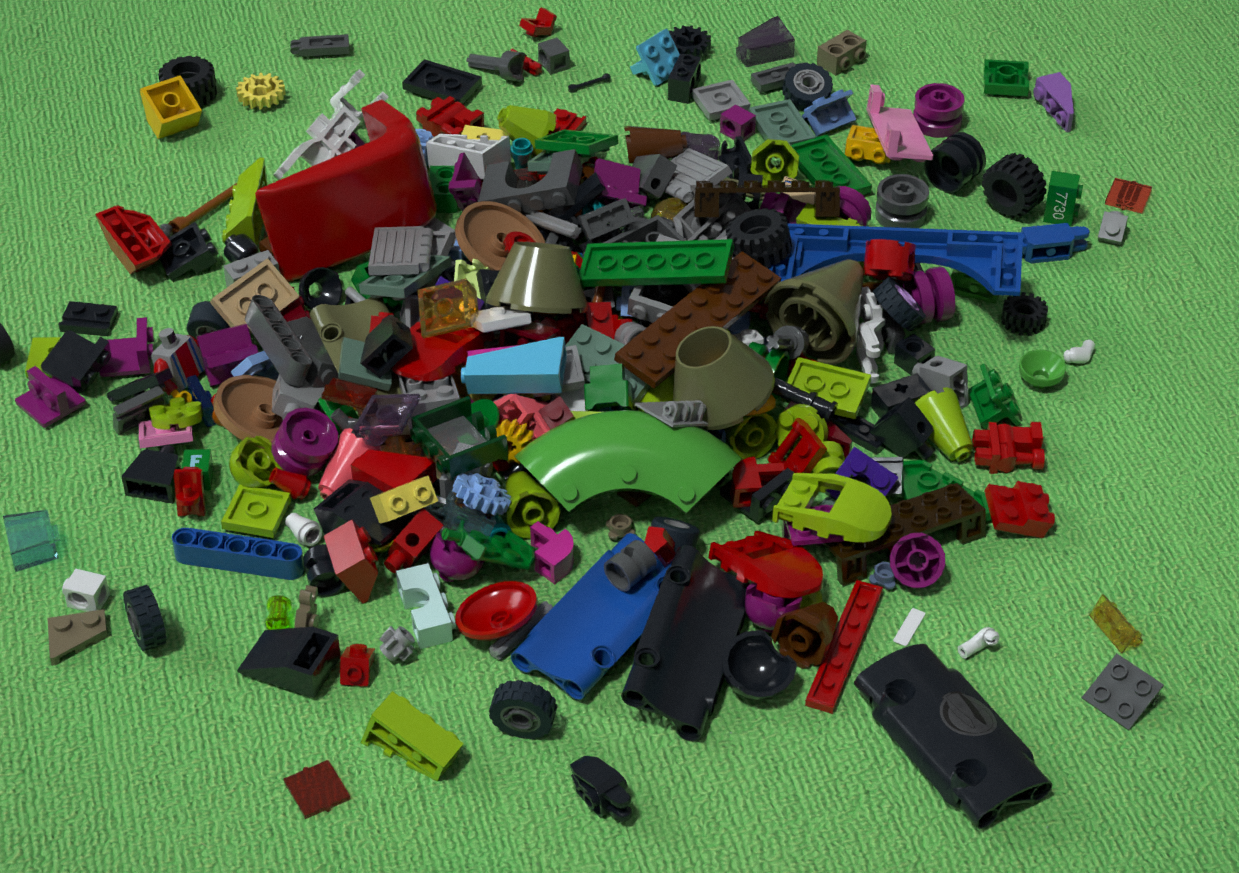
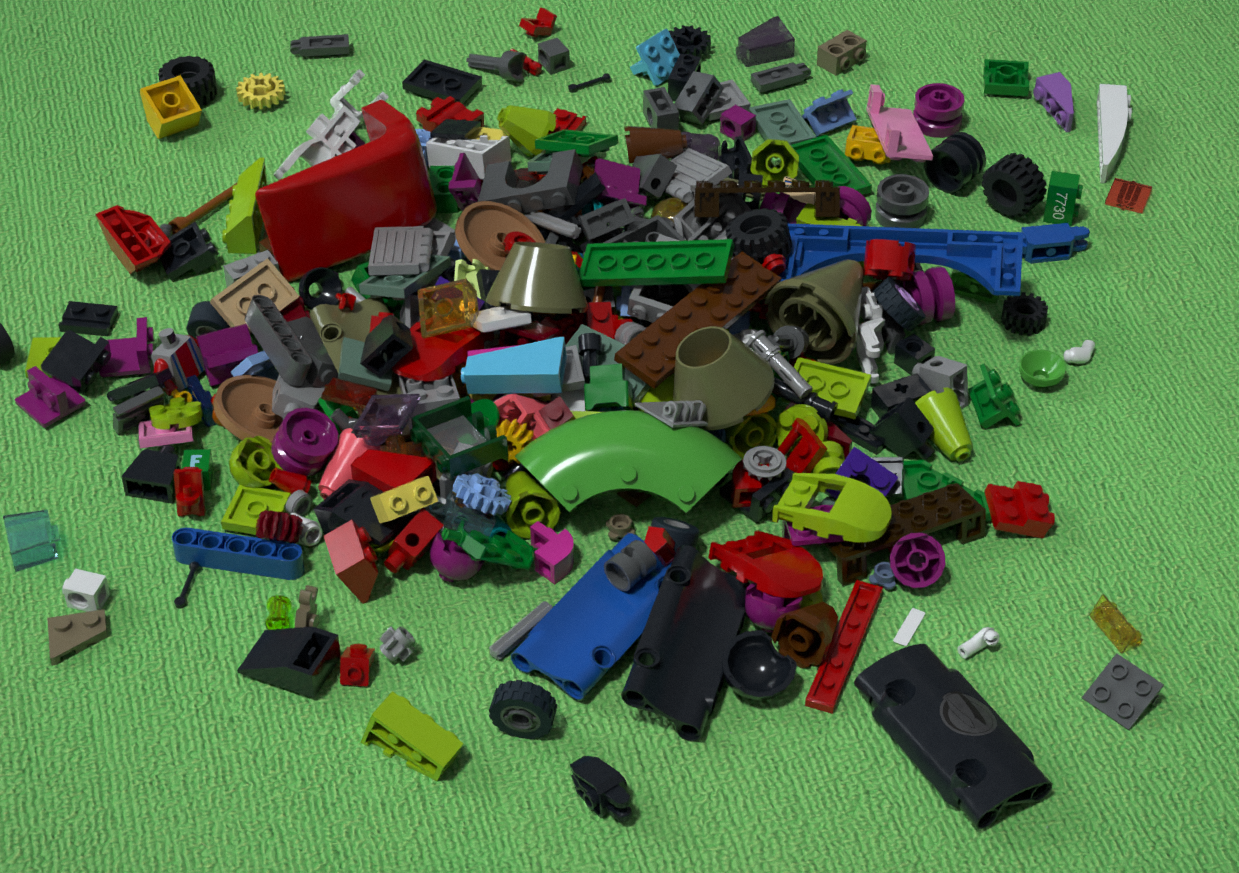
black wheel [123,585,167,651] -> none
black head [224,234,259,263] -> none
clear red piece [283,760,351,819] -> none
black wheel [303,544,345,597] -> none
light aqua arch [396,563,456,649] -> none
red dish [455,581,538,640] -> none
teal cone [510,138,533,170] -> none
black wheel [782,62,833,112] -> none
red hips [972,422,1045,474] -> none
light grey bracket [1098,211,1128,245] -> none
none -> black hinge [174,561,200,609]
none -> dark red gear [256,510,303,544]
none -> light grey tile [285,490,312,516]
none -> red hand [335,293,356,310]
none -> black piece [430,119,481,139]
none -> black piece [578,333,602,378]
none -> dark grey brick [643,87,679,130]
none -> dark grey brick [674,71,724,125]
none -> light grey gear [743,446,786,481]
none -> light grey pin [746,330,813,399]
none -> red plate [762,254,786,275]
none -> white slope [1096,84,1132,183]

